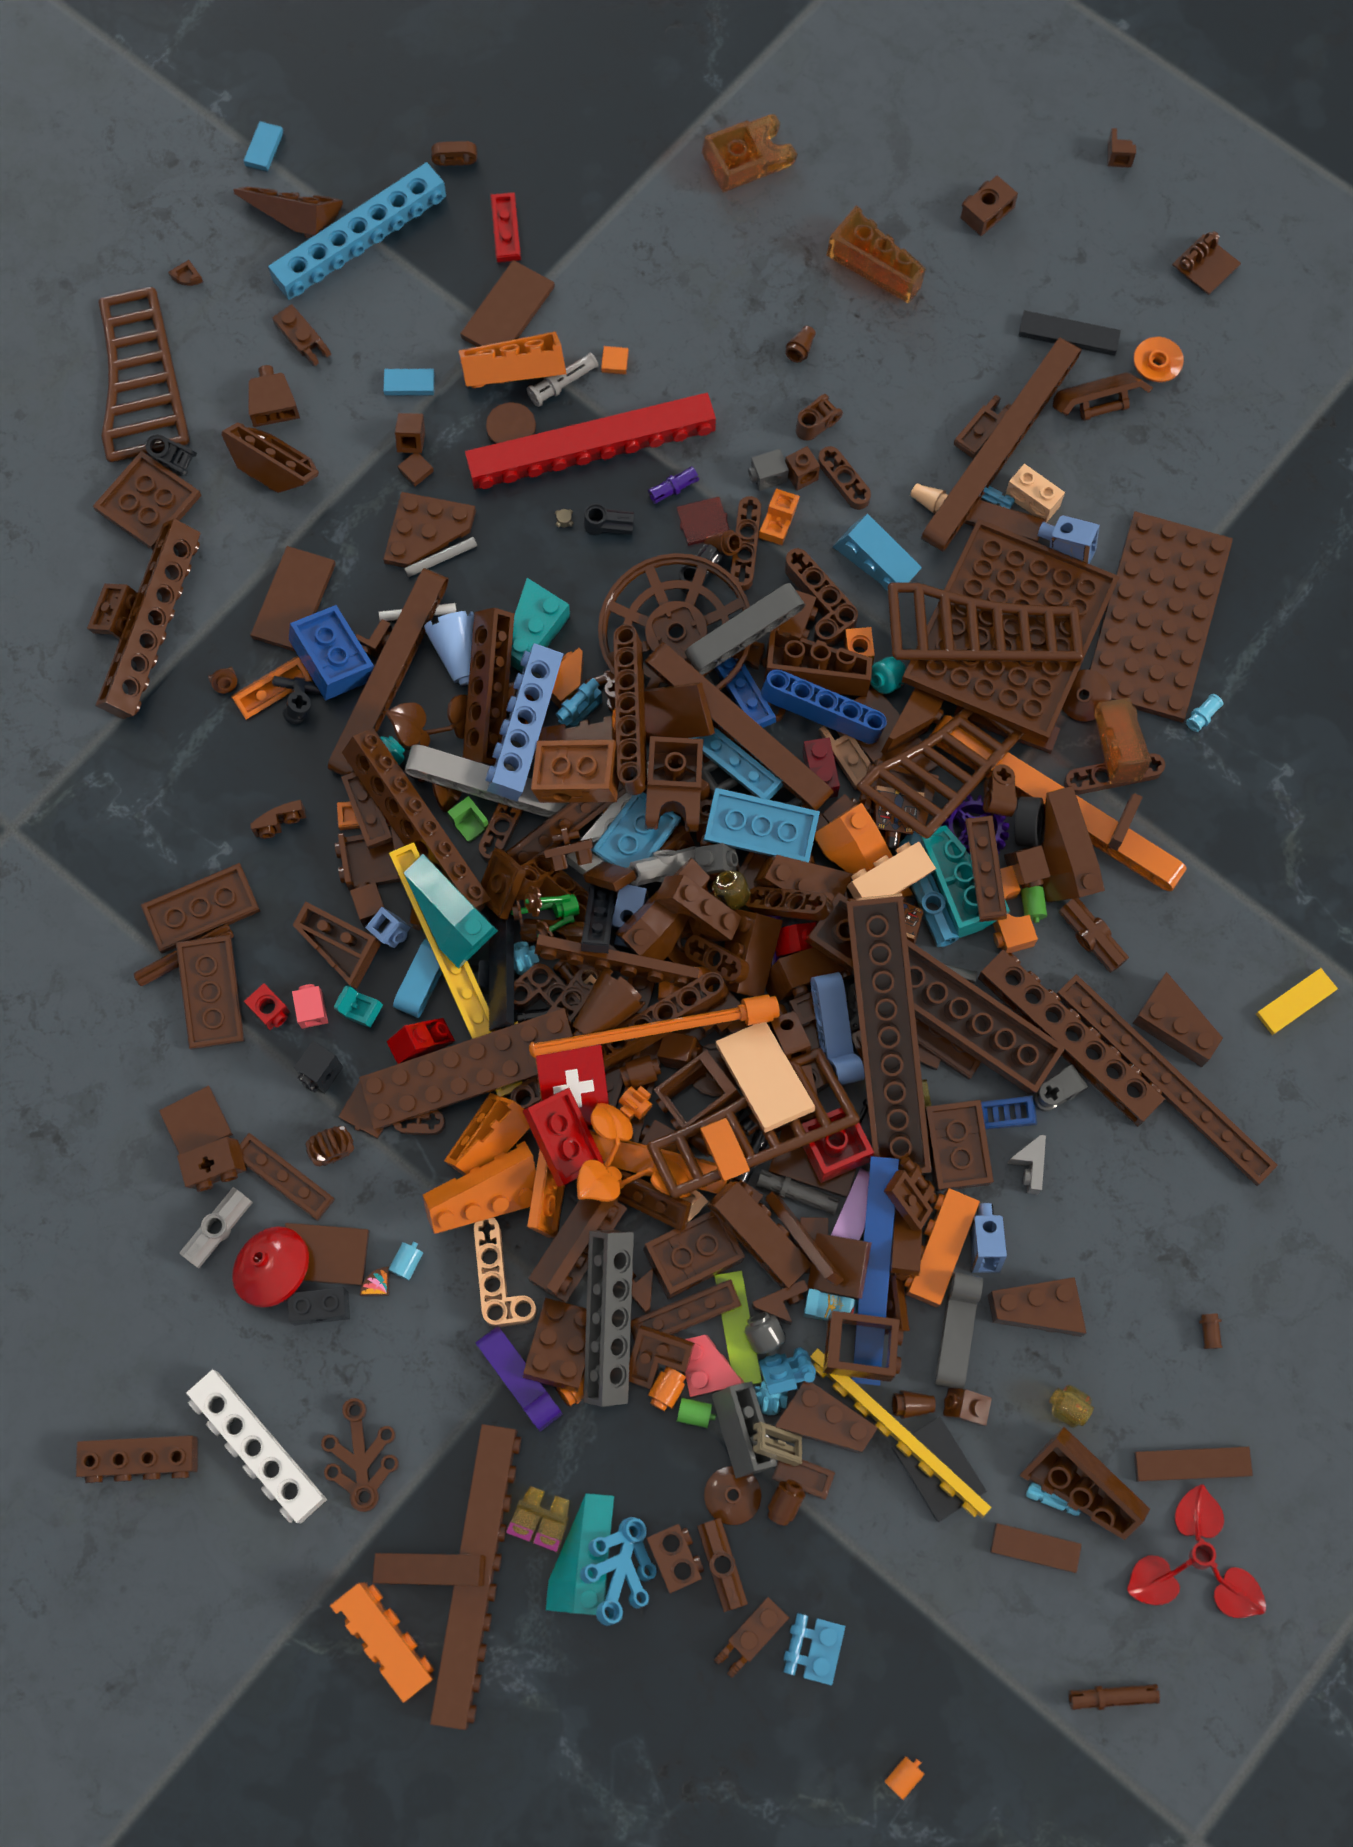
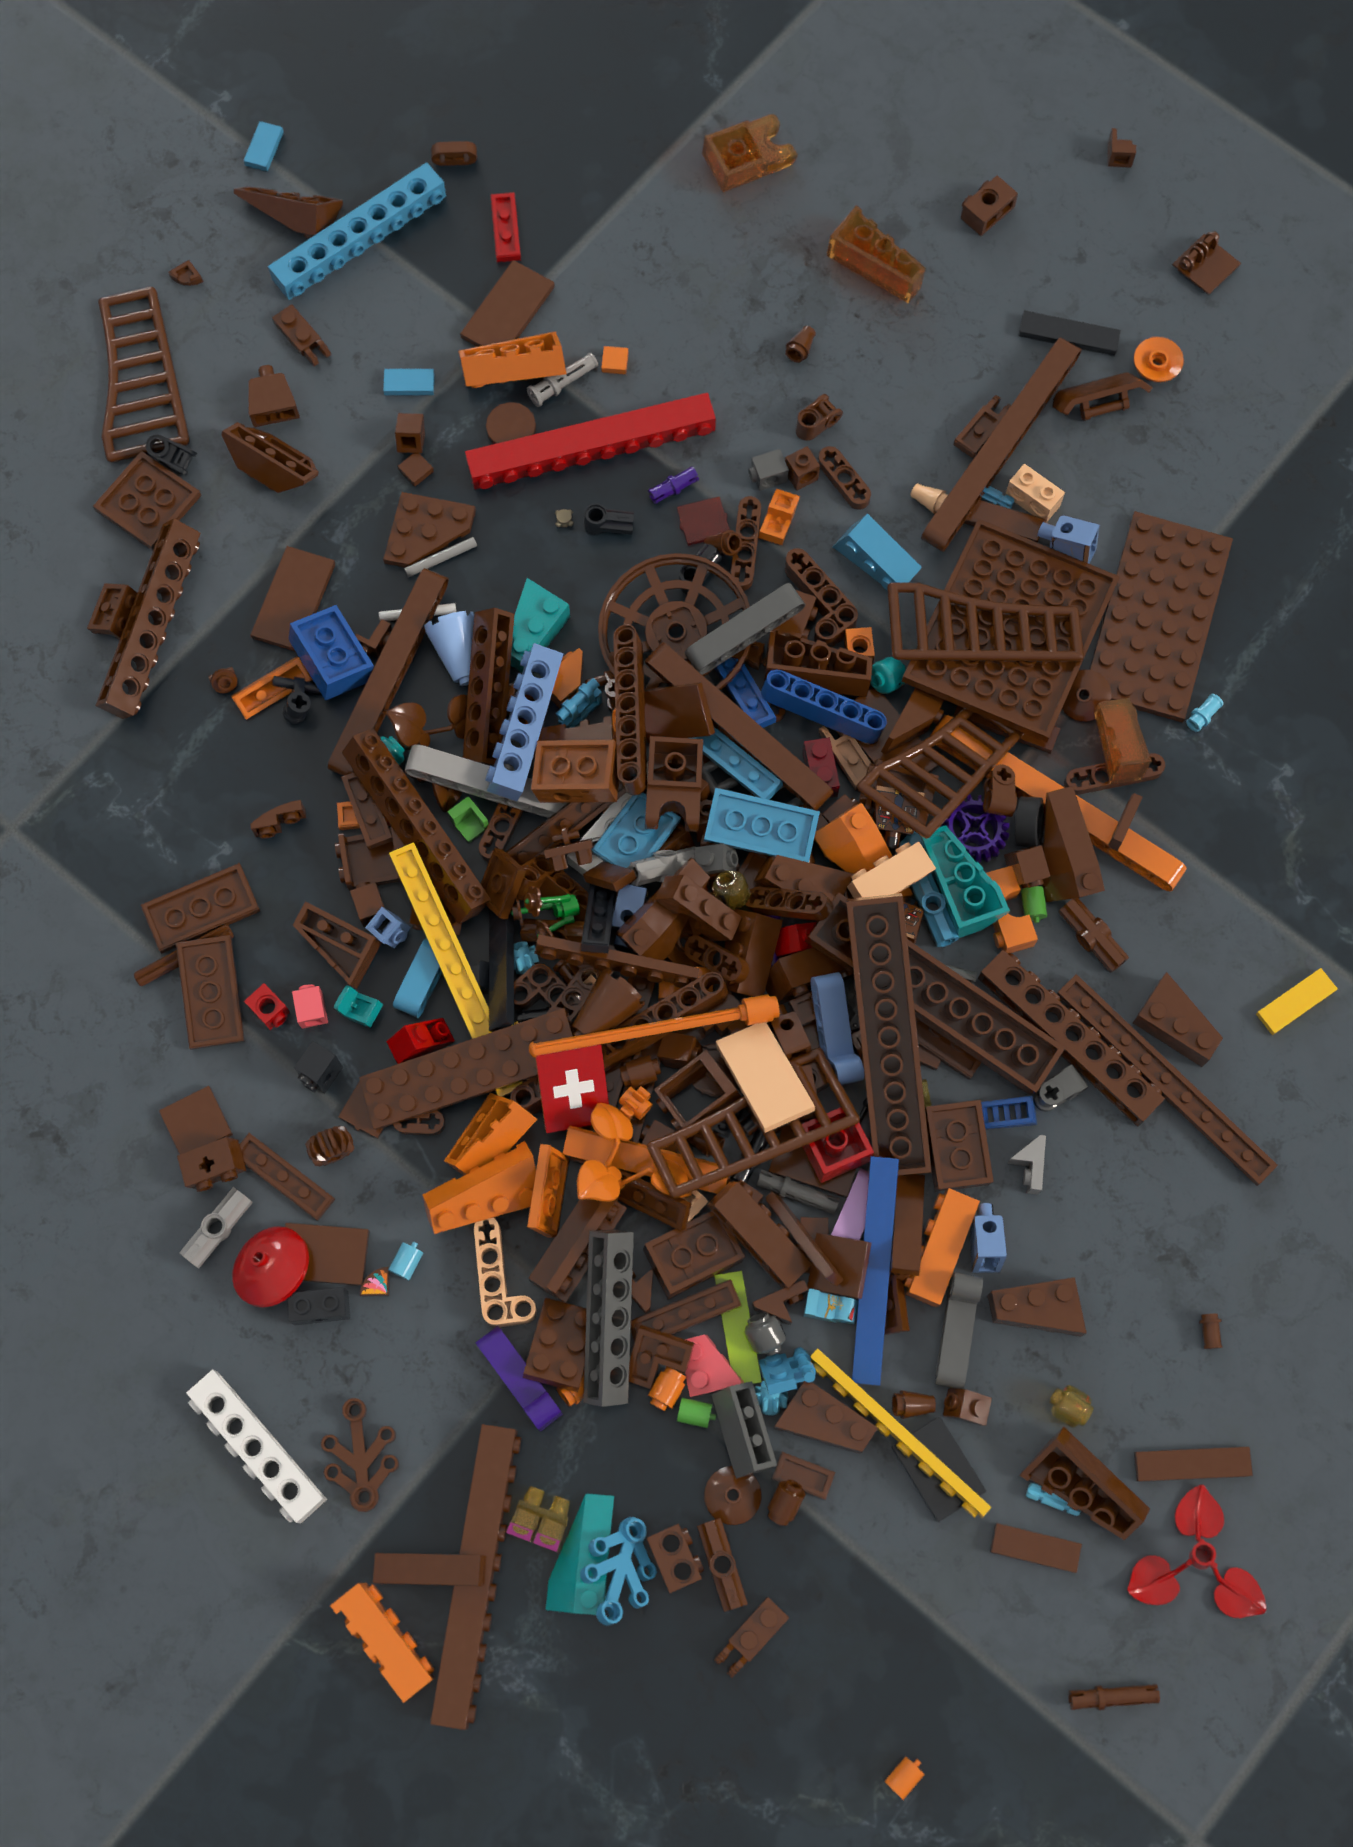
reddish brown brick [76,1436,198,1483] -> none
teal wedge [404,854,498,968] -> none
red plate [522,1088,604,1187] -> none
orange slope [700,1118,750,1181] -> none
dark tan tile [753,1422,802,1466] -> none
dark azure plate [783,1613,845,1685] -> none
reddish brown window [823,1311,903,1382] -> none
reddish brown plate [884,1157,938,1230] -> none
reddish brown tile [965,816,1007,922] -> none

